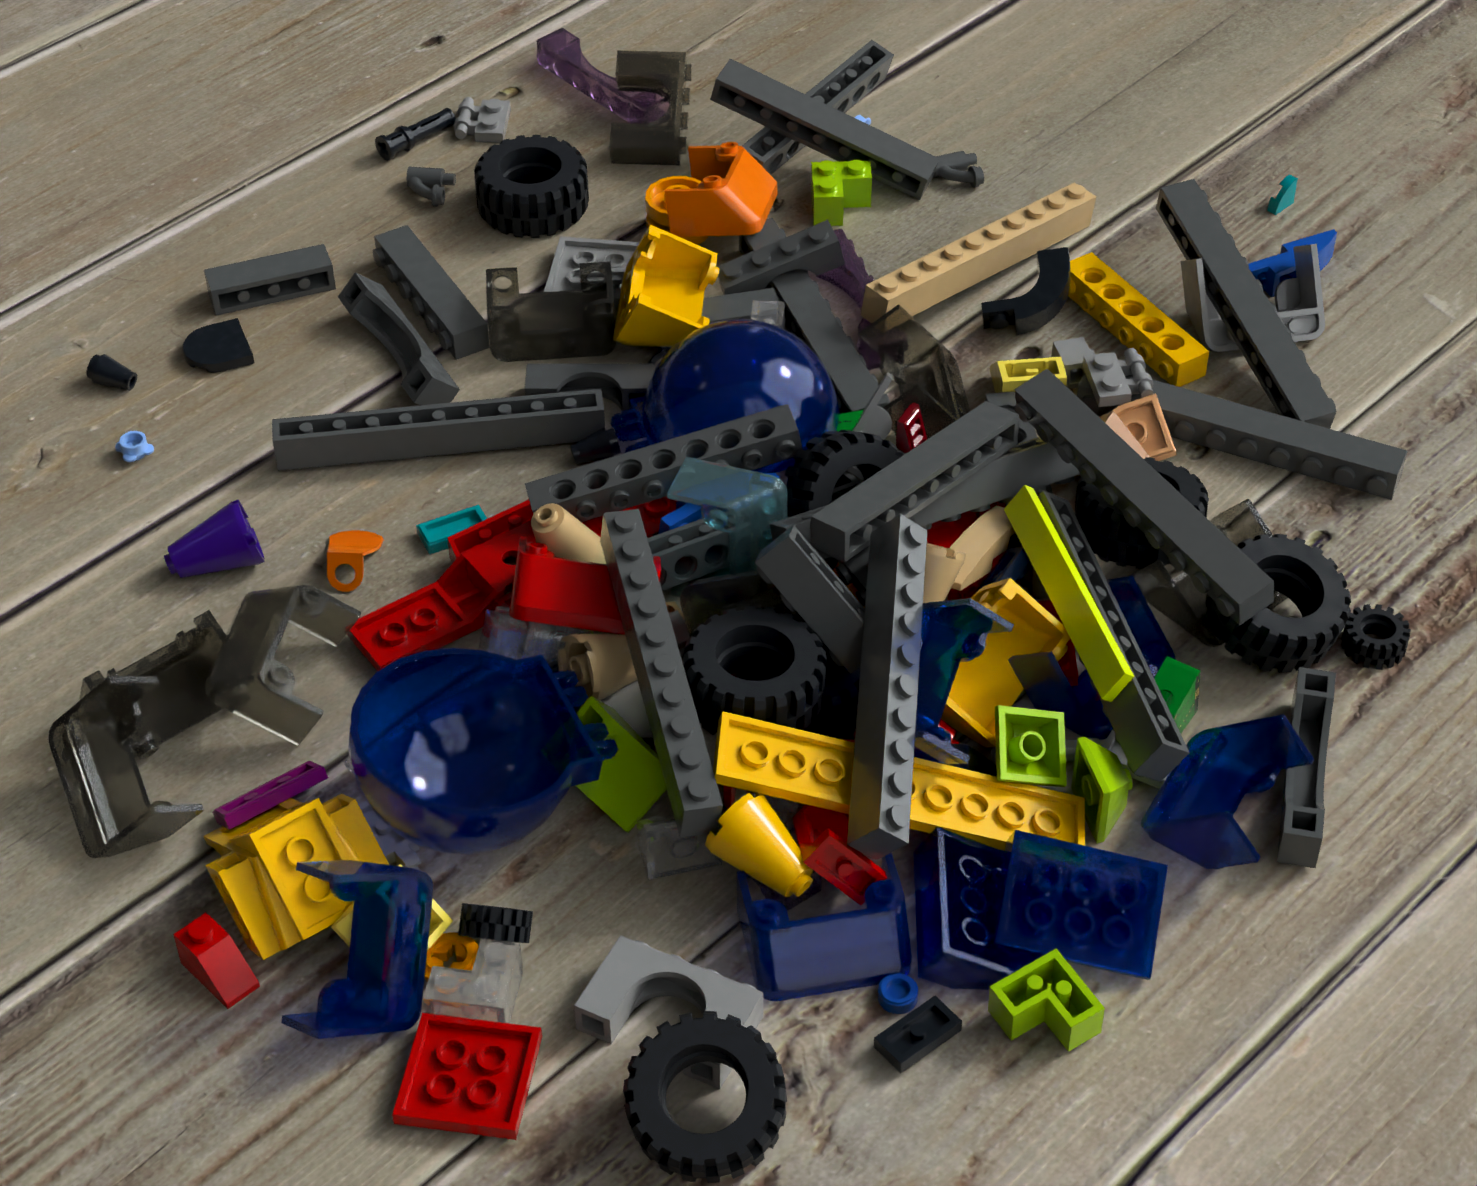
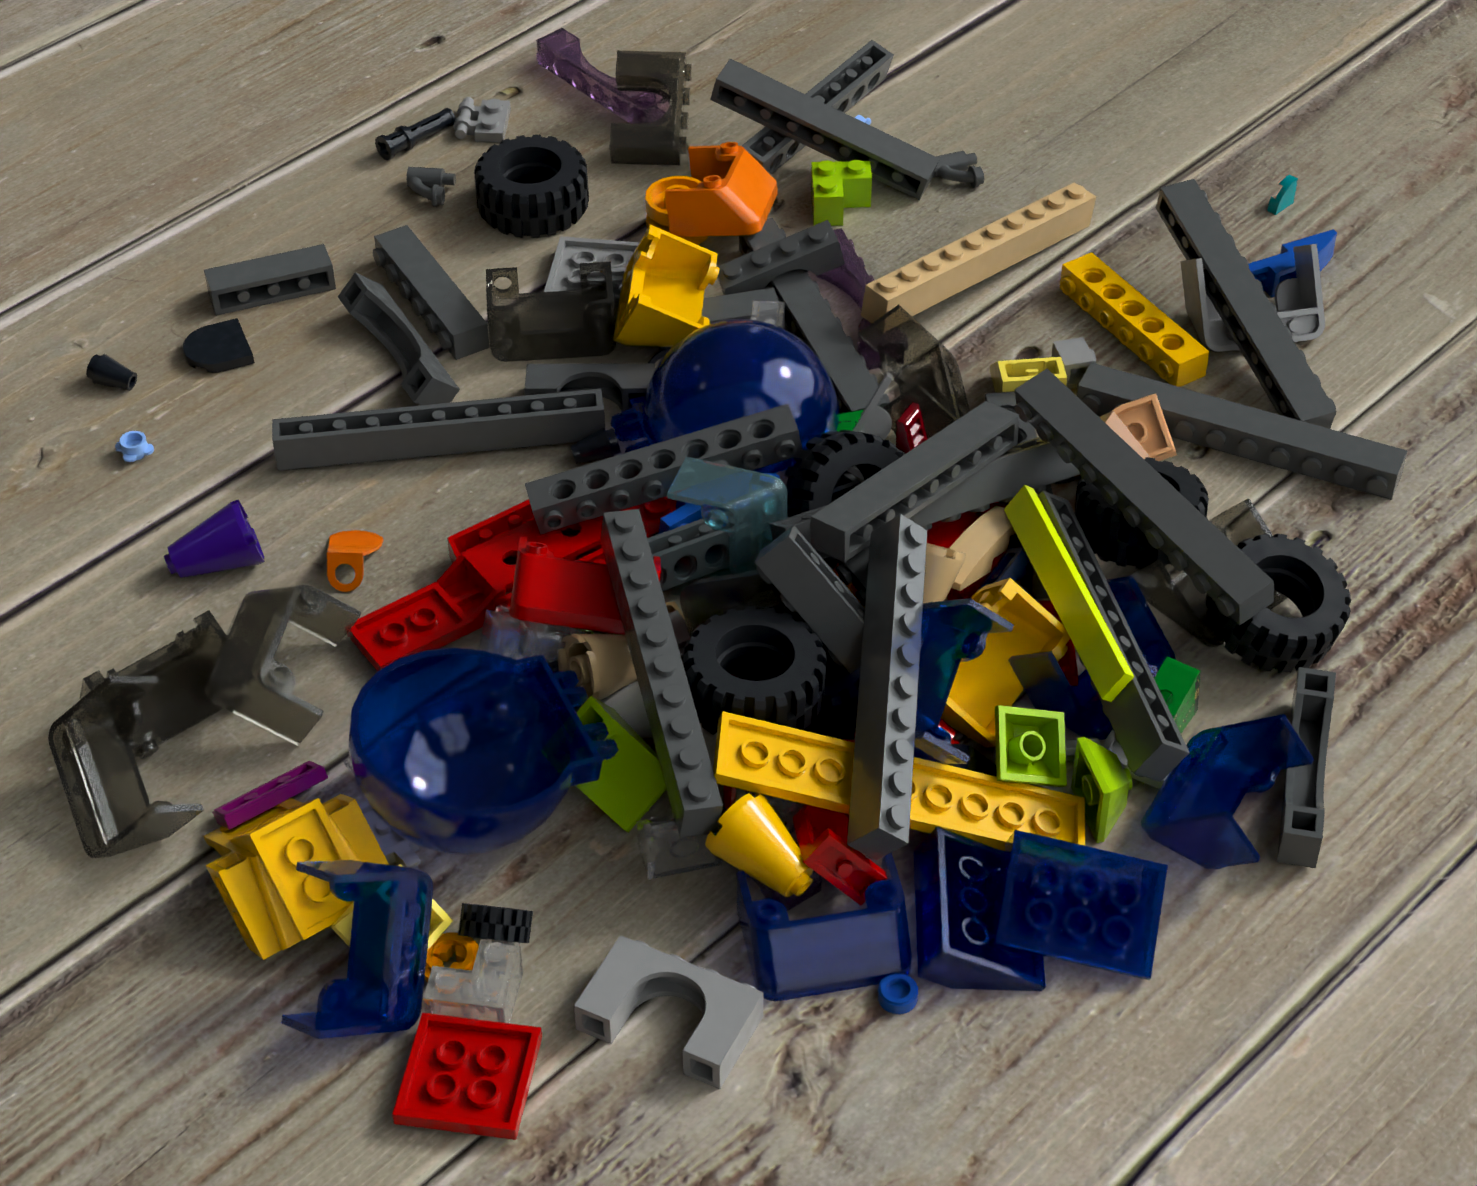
red slope [173,912,260,1009] -> none
teal tile [416,505,487,555] -> none
tan cone [531,503,606,564] -> none
black tyre [623,1011,787,1183] -> none
black plate [874,996,962,1073] -> none
black arch [981,247,1071,336] -> none
lime brick [988,948,1105,1052] -> none
light grey plate [1082,348,1154,407] -> none
black tyre [1341,604,1411,669] -> none

